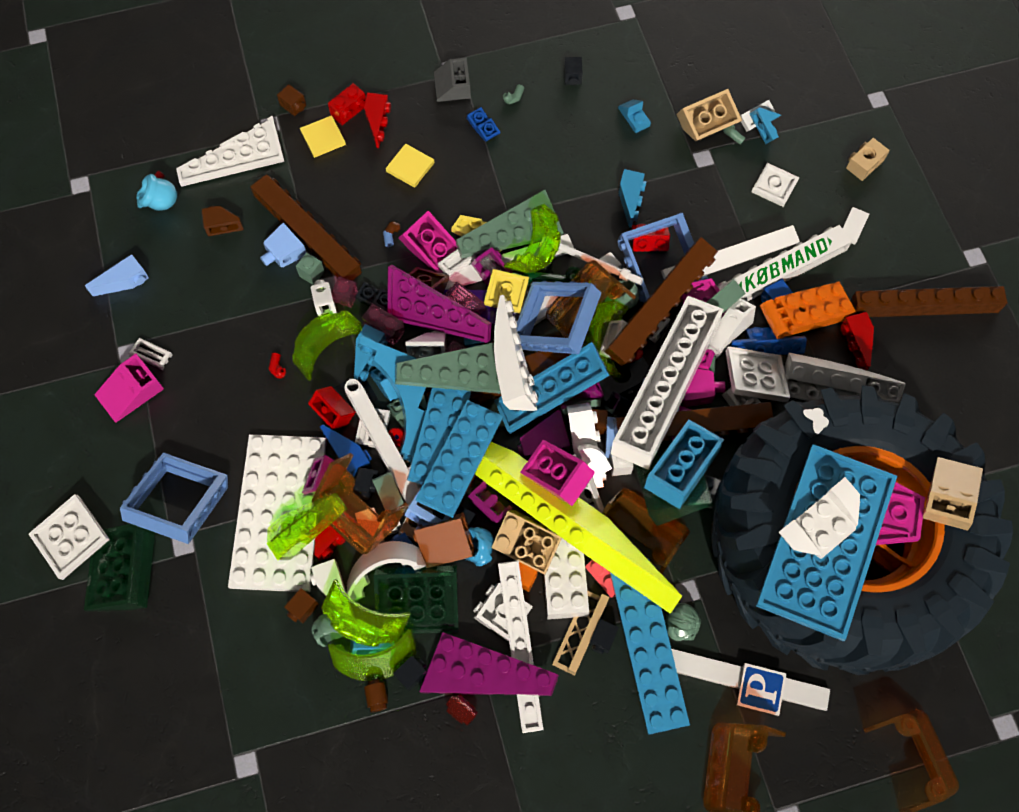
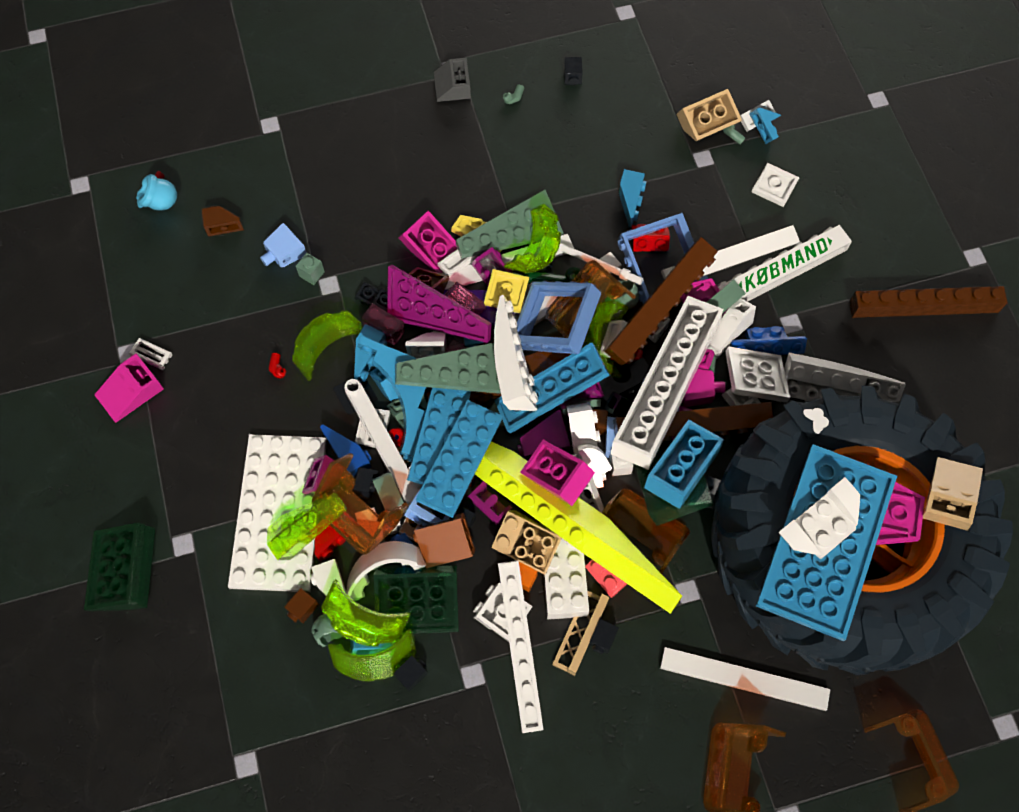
white plate [29,494,110,580] -> none
light blue slope [85,254,149,296] -> none
medium blue window [120,453,228,544] -> none
white wing [176,116,284,187] -> none
reddish brown brick [250,174,362,286] -> none
reddish brown brick [277,84,306,116] -> none
light yellow tile [300,115,346,158] -> none
red brick [308,386,356,430] -> none
white torso [310,280,339,327] -> none
red brick [328,83,366,125] -> none
clear pink brick [331,277,358,308] -> none
red slope [364,92,391,148] -> none
reddish brown brick [364,679,388,712] -> none
arm [383,221,401,247] -> none
light yellow tile [386,144,435,188] -> none
magenta wing [420,632,559,696] -> none
clear red brick [446,694,478,726] -> none
dark azure hair [465,527,494,566] -> none
blue slope [466,107,501,141] -> none
dark azure plate [609,558,690,735] -> none
dark azure slope [618,99,651,133] -> none
sand green hair [666,603,701,641] -> none
piece [737,663,786,716] -> none
blue brick [760,279,793,303] -> none
orange hinge [760,282,856,339] -> none
red slope [841,312,874,371] -> none
white tile [842,207,869,245] -> none
tan brick [846,138,890,181] -> none

